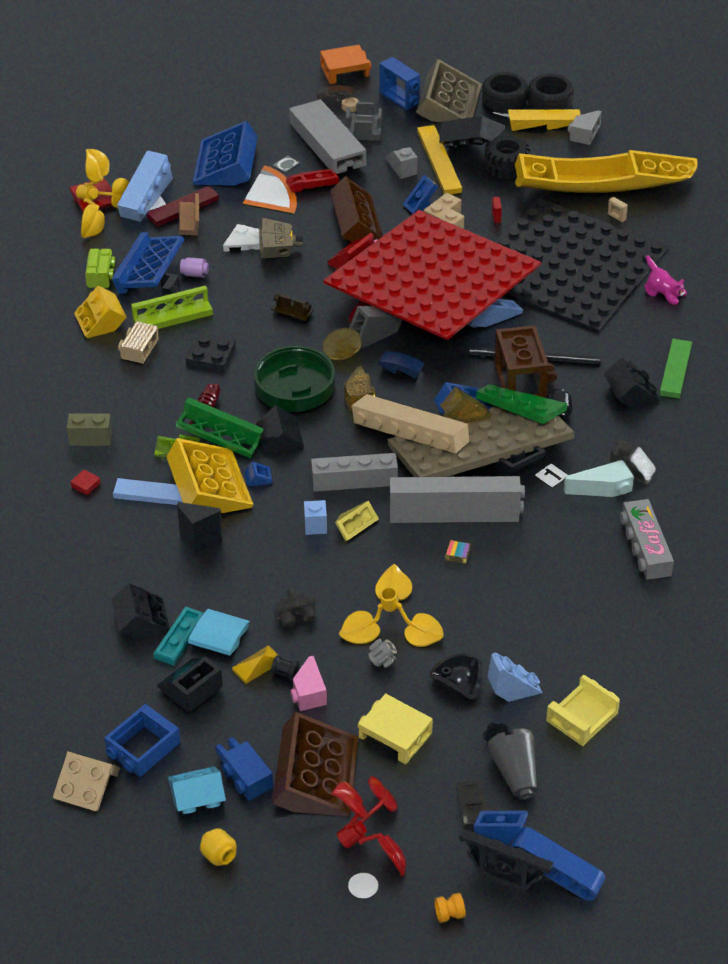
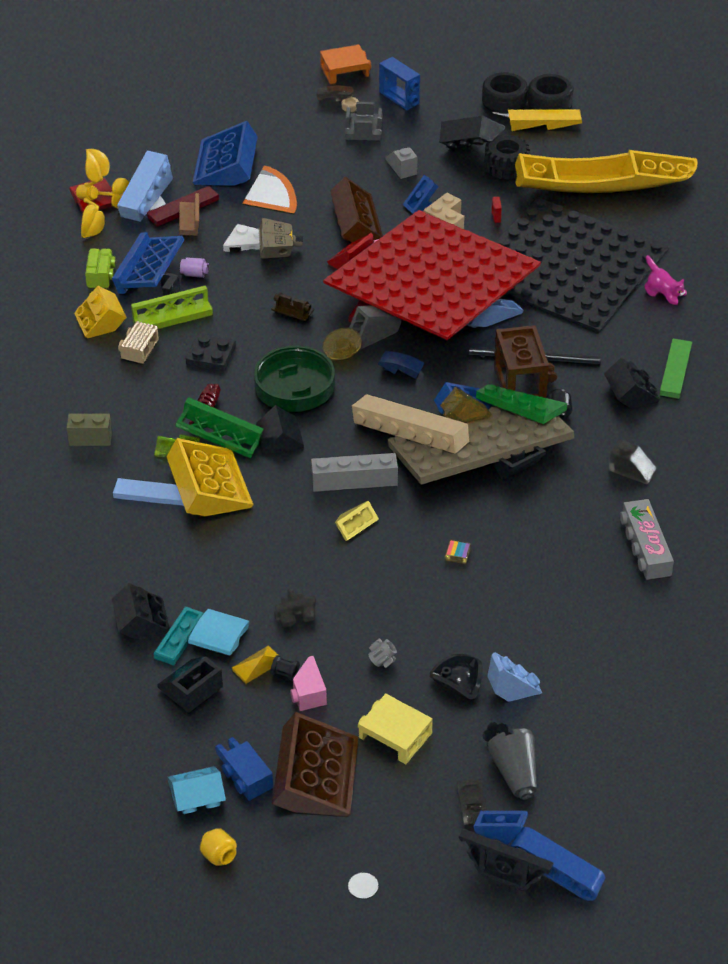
tan bracket [53,752,120,811] -> none
red tile [70,470,101,495] -> none
blue window [105,704,181,777] -> none
black slope [177,502,223,554] -> none
blue slope [245,462,273,486] -> none
light grey sticker [273,155,300,172] -> none
red hinge [286,169,339,192] -> none
light grey brick [289,99,367,174] -> none
light blue brick [304,500,327,535] -> none
red plant [331,776,406,877] -> none
yellow plant [339,564,444,647] -> none
clear yellow slope [344,366,376,412] -> none
light grey brick [390,476,525,523] -> none
dark tan slope [416,59,482,122] -> none
yellow tile [417,125,462,195] -> none
light orange wheel [434,892,466,923] -> none
white sticker [535,464,568,487] -> none
light yellow panel [546,675,620,746] -> none
light aqua slope [564,460,634,497] -> none
light grey slope [568,110,602,145] -> none
tan tile [608,197,628,222] -> none

